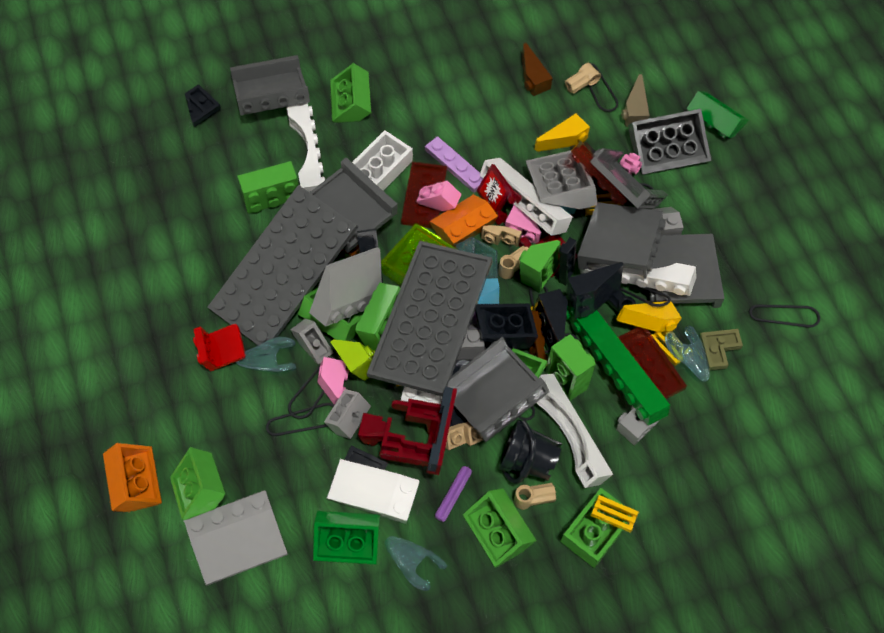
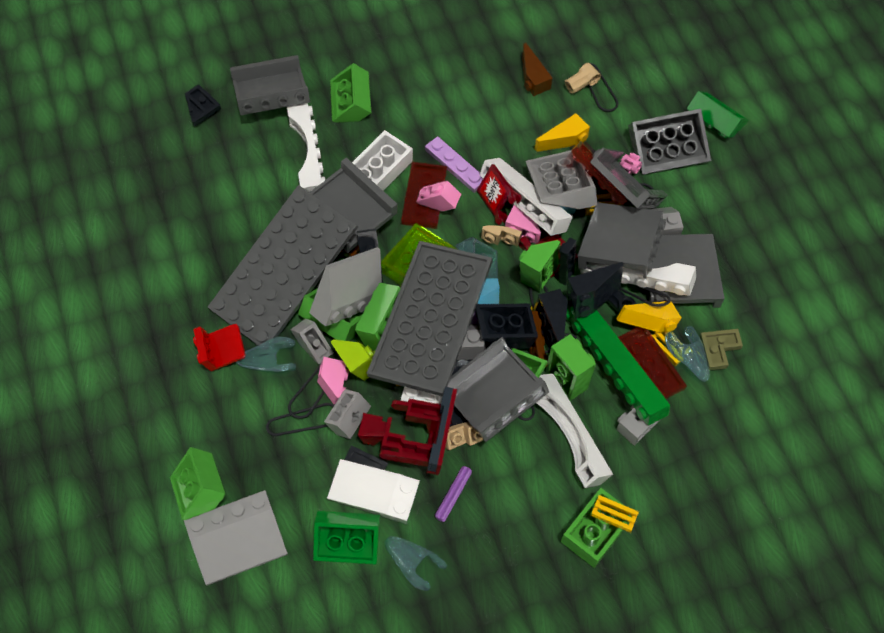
orange slope [103,443,162,512] -> none
bright green brick [238,161,298,214] -> none
orange slope [429,194,498,249] -> none
bright green slope [463,488,536,568] -> none
tan piece [498,246,529,279] -> none
black piece [499,420,562,484] -> none
tan piece [513,483,556,510] -> none
dark tan slope [622,74,649,127] -> none
black piece [749,304,821,328] -> none

